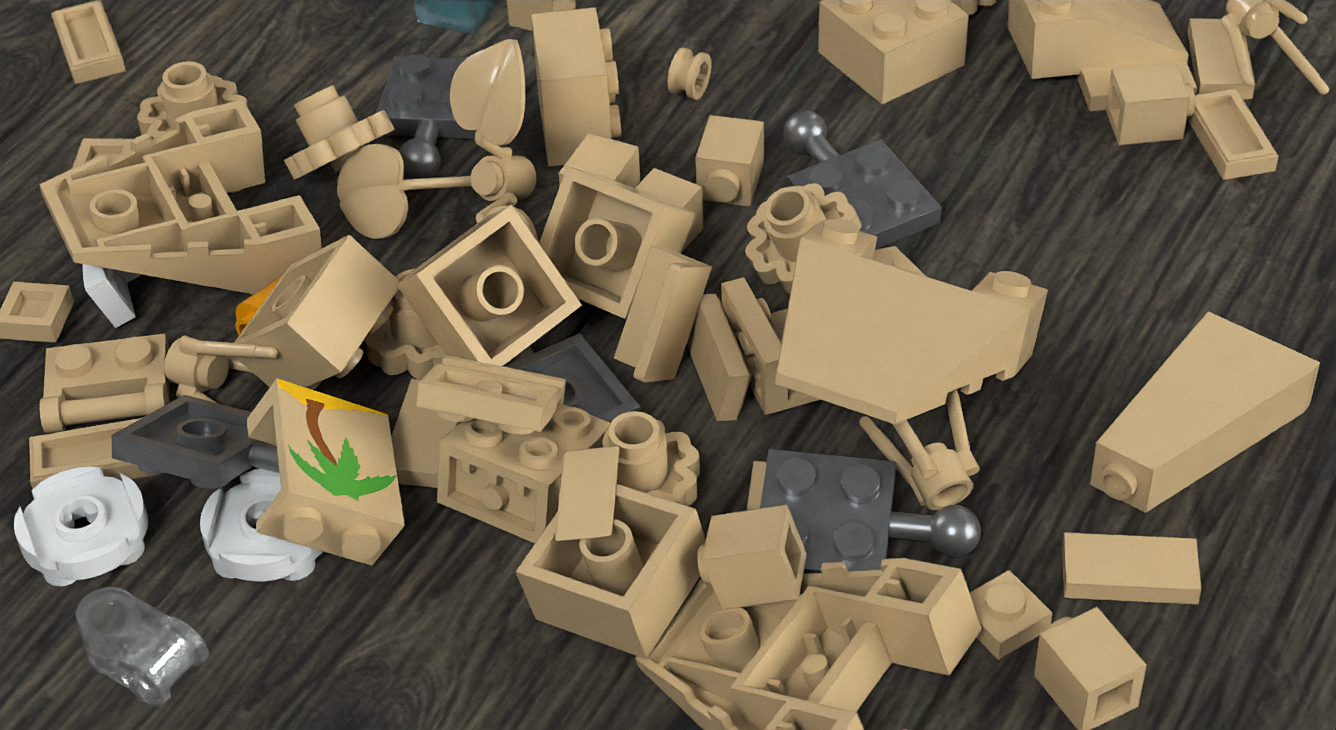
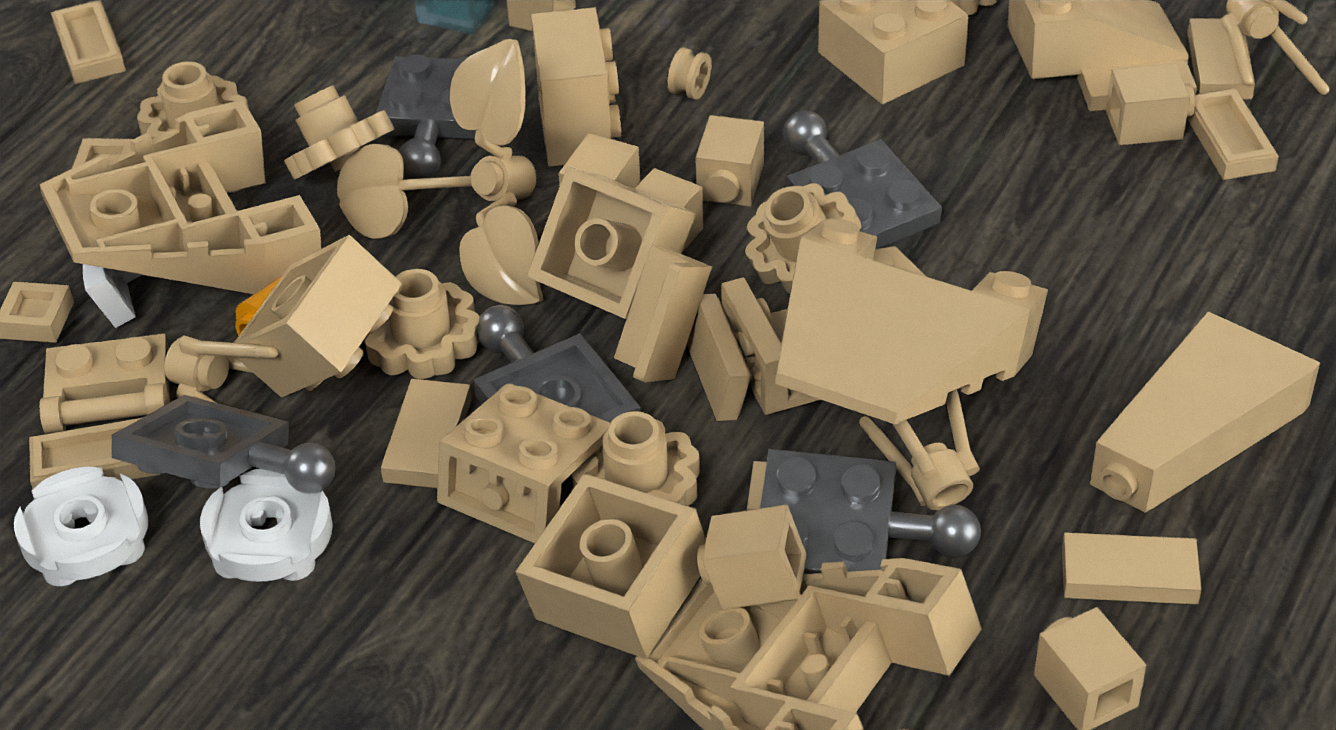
clear piece [76,587,209,707] -> none
tan panel [247,378,405,565] -> none
tan brick [396,205,582,366] -> none
tan plate [416,355,566,434] -> none
tan sticker [555,446,619,541] -> none
tan plate [970,570,1052,660] -> none

